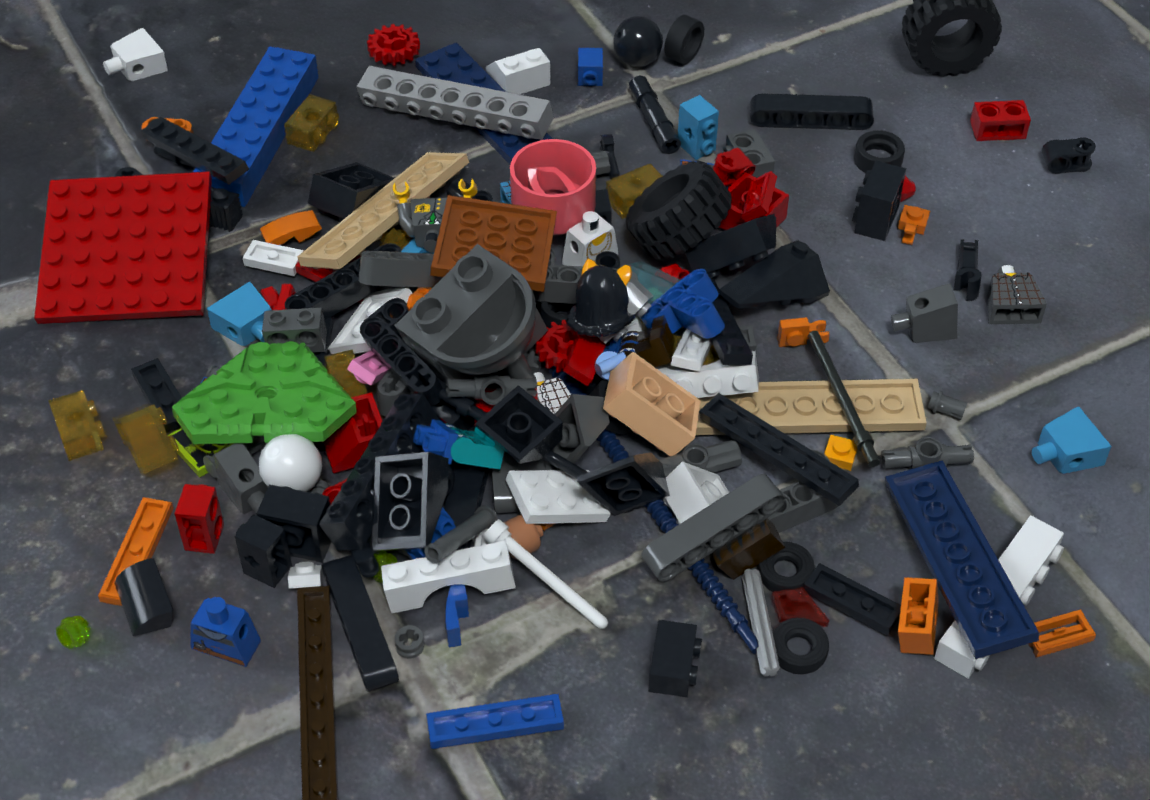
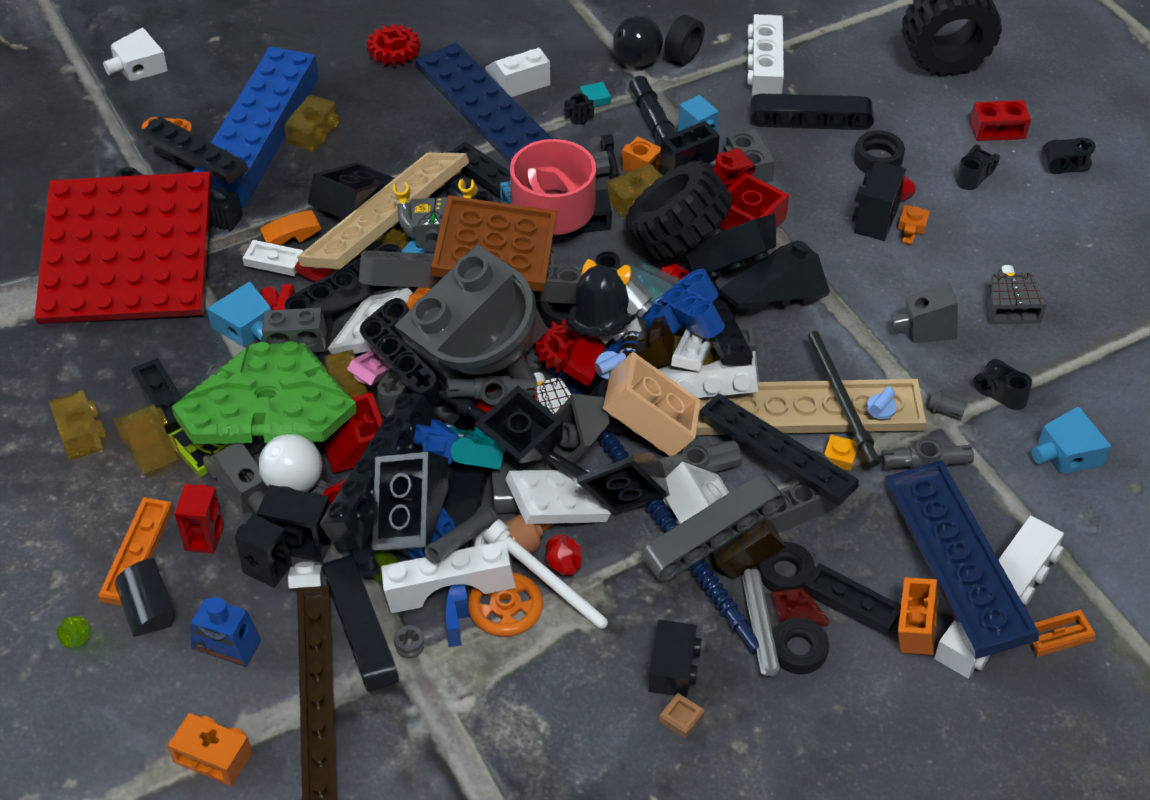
light grey brick [356,66,554,140] -> none
blue plate [426,694,564,749] -> none
white torso [562,211,618,267] -> none
blue brick [578,48,603,86] -> none
red plate [741,171,777,222] -> none
orange plate [777,317,830,347] -> none
black piece [954,239,982,301] -> none
none -> orange brick [167,713,252,787]
none -> black plate [448,141,510,198]
none -> orange plate [468,572,544,637]
none -> red rock [545,534,582,575]
none -> black gear [564,93,594,125]
none -> teal tile [580,82,611,107]
none -> orange brick [621,136,662,182]
none -> medium nougat tile [658,693,705,739]
none -> black brick [660,121,720,171]
none -> white brick [747,14,784,95]
none -> light blue plate [867,387,897,419]
none -> black piece [956,144,1000,190]
none -> black piece [973,359,1032,410]

